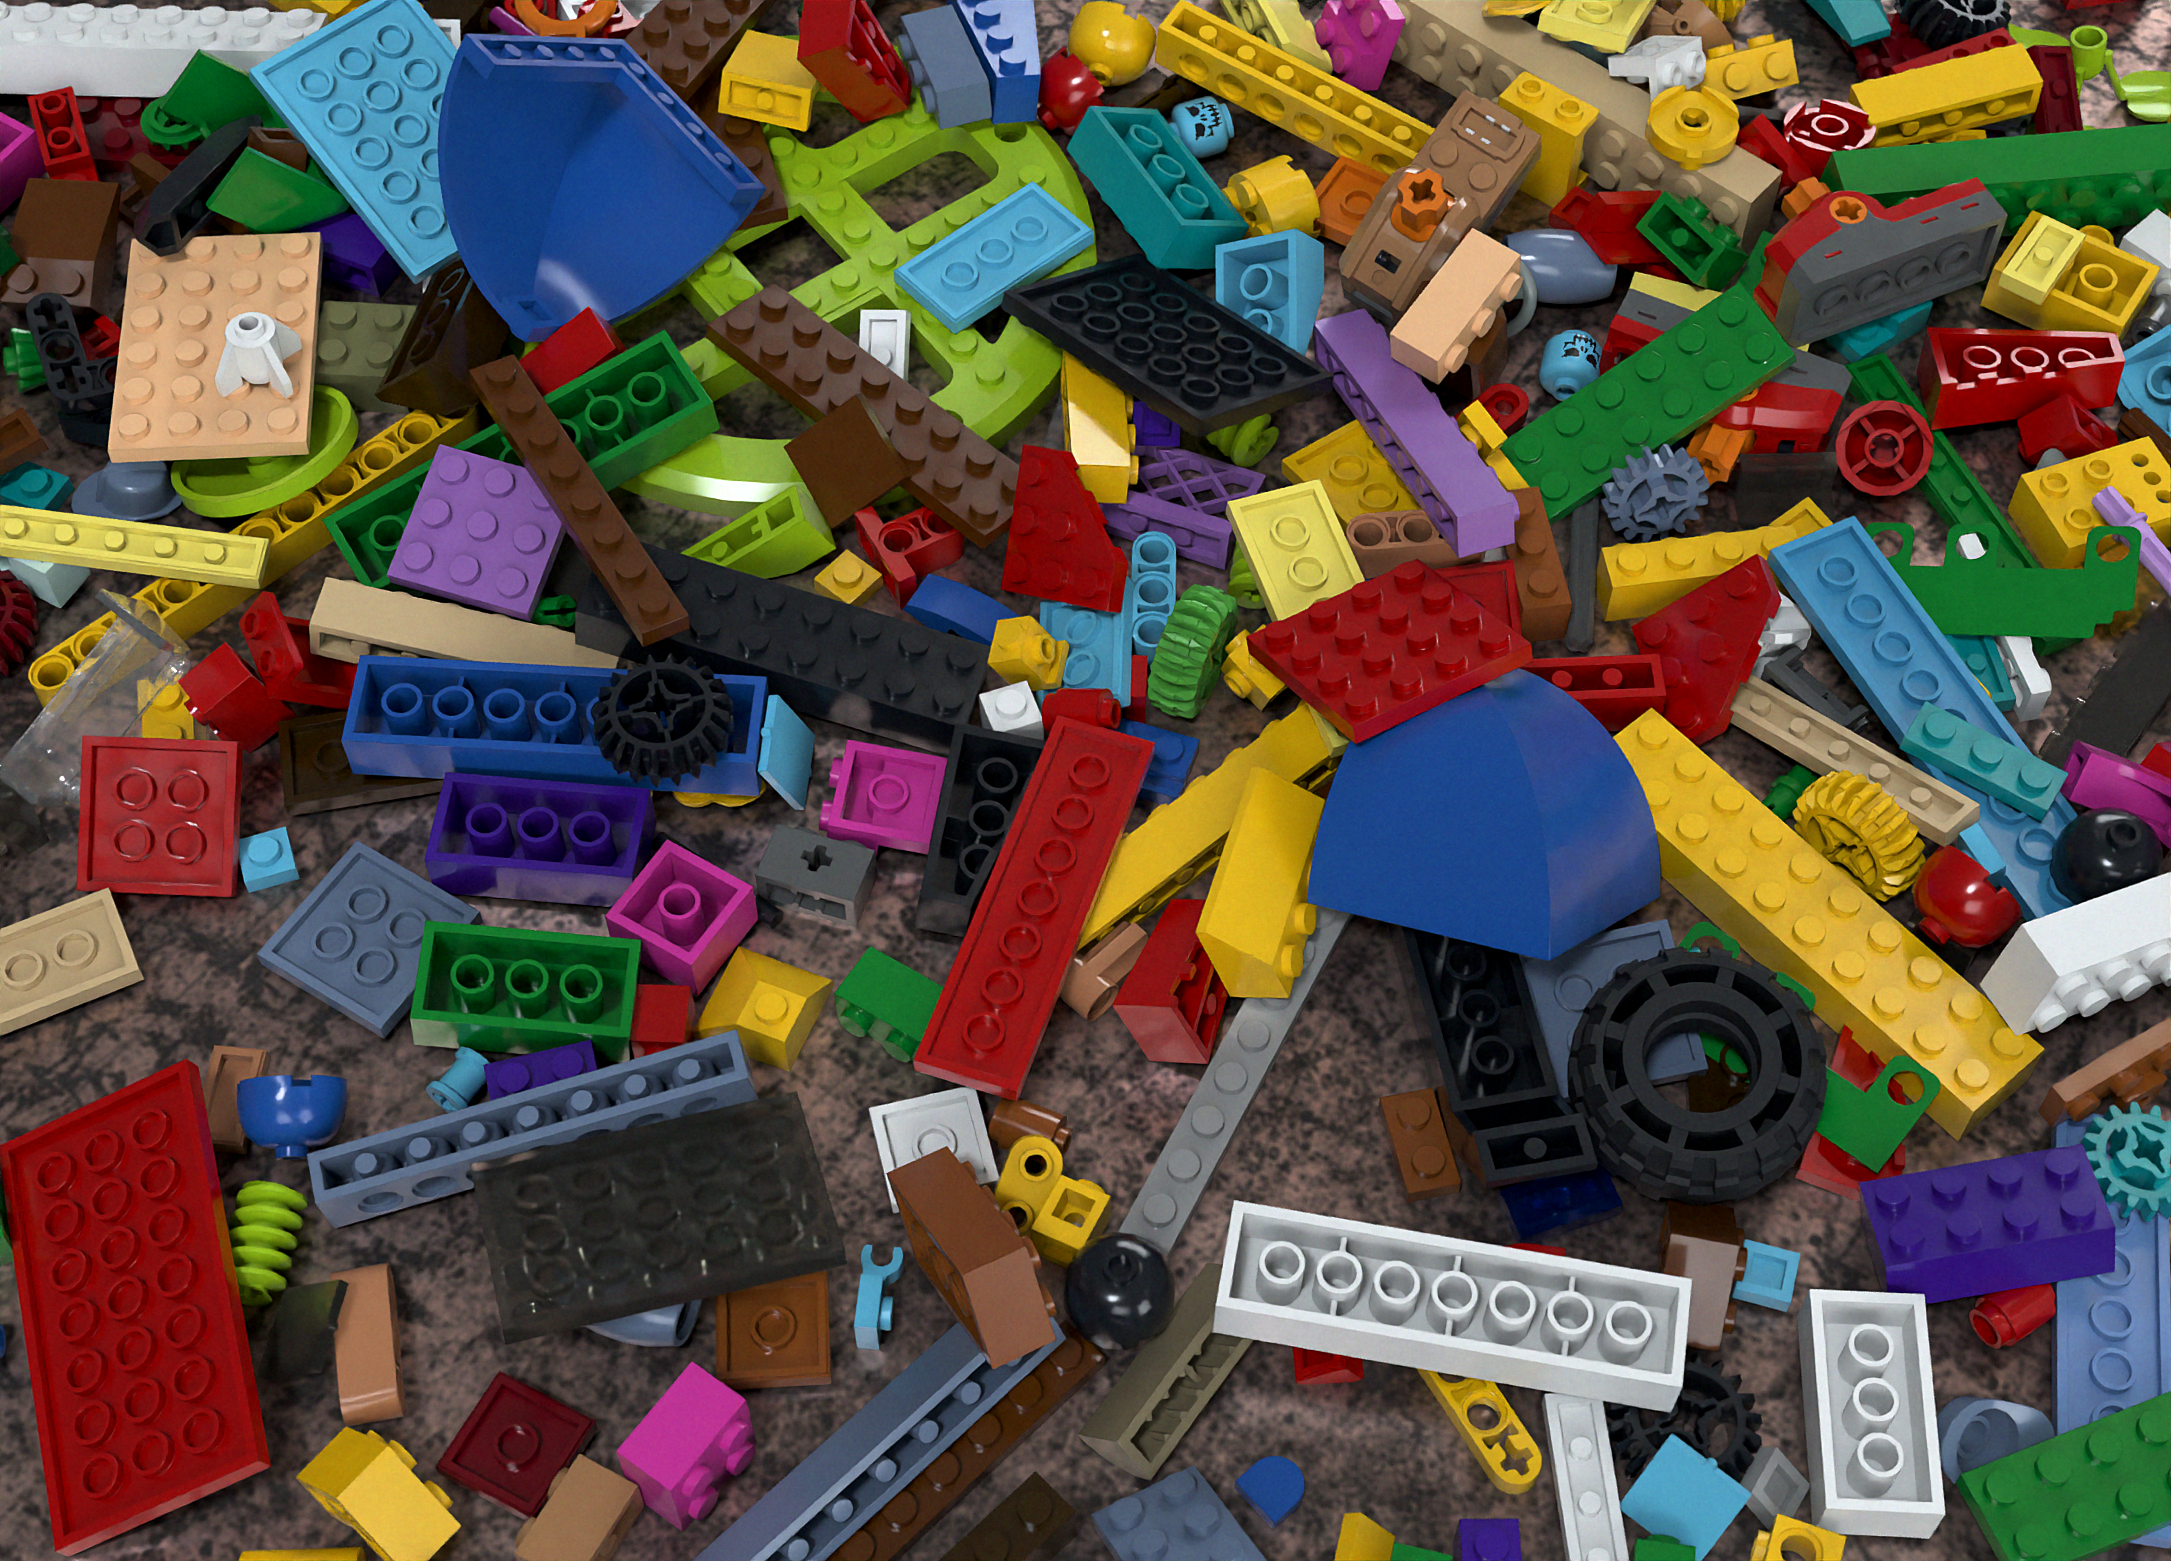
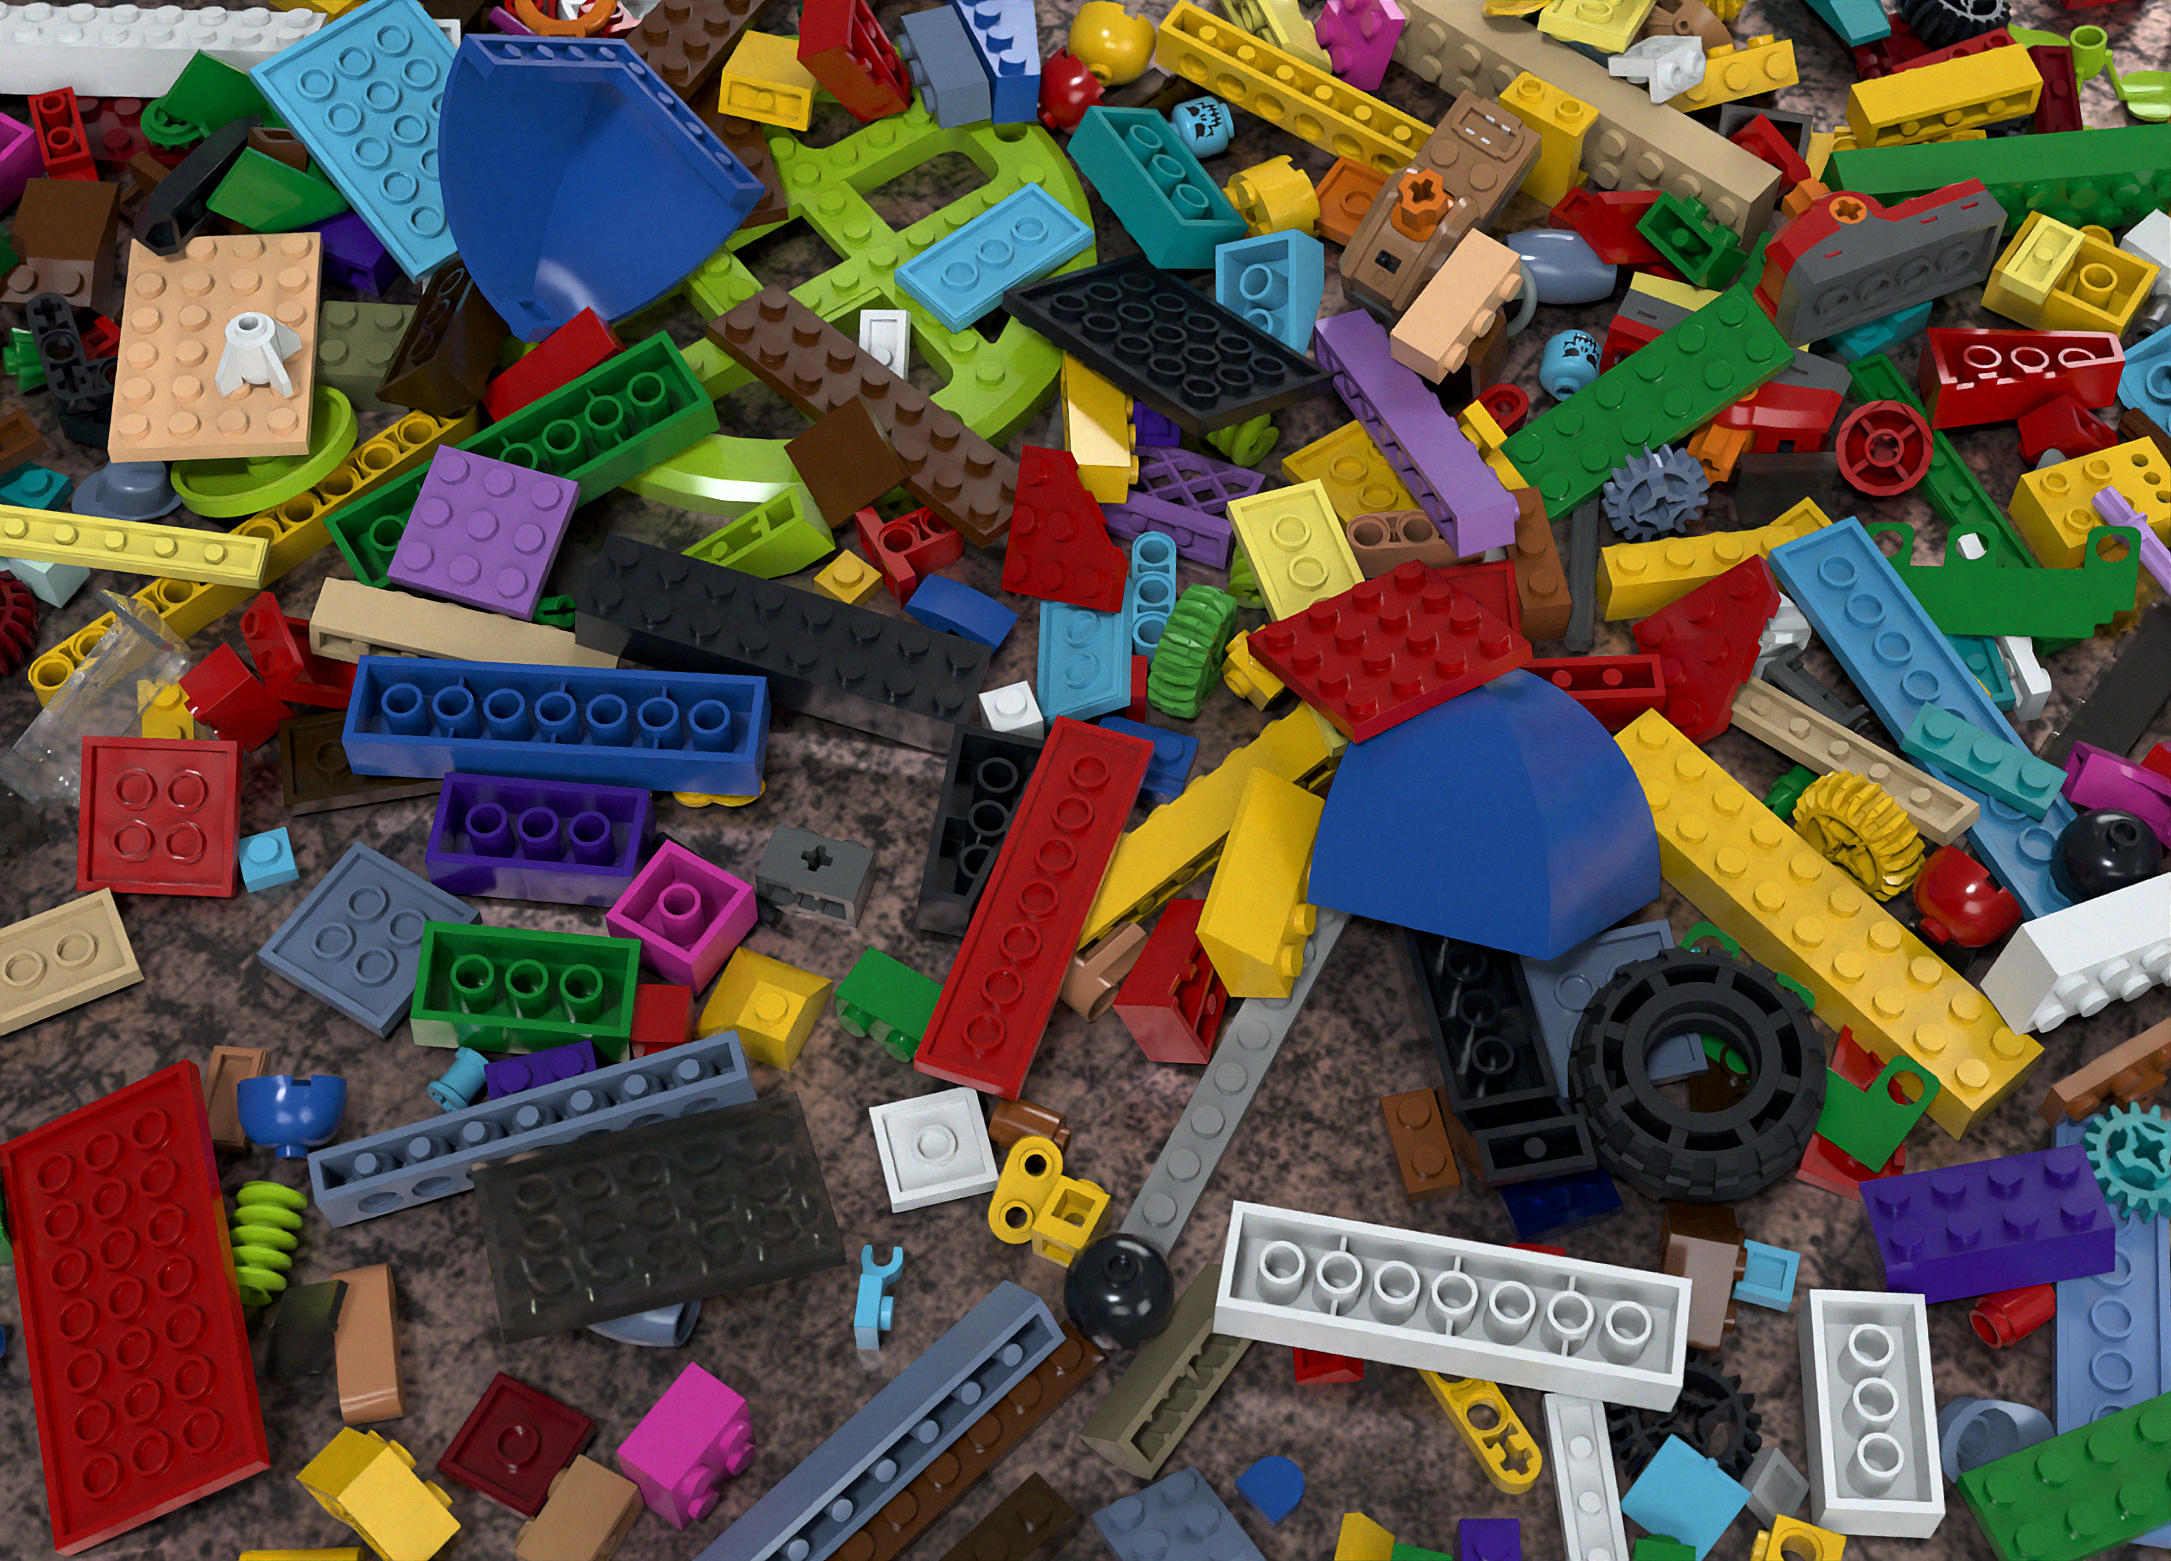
reddish brown plate [468,354,690,647] -> none
black gear [592,652,735,788] -> none
dark orange plate [716,1271,832,1390] -> none
medium azure piece [757,695,815,810] -> none
dark pink plate [819,739,948,856] -> none
dark orange brick [886,1146,1057,1369] -> none
yellow brick [987,615,1070,692] -> none
red brick [1042,688,1121,734] -> none
yellow plate [1644,85,1740,171] -> none
red cylinder [1781,99,1876,181] -> none
medium azure plate [1956,823,2007,888] -> none

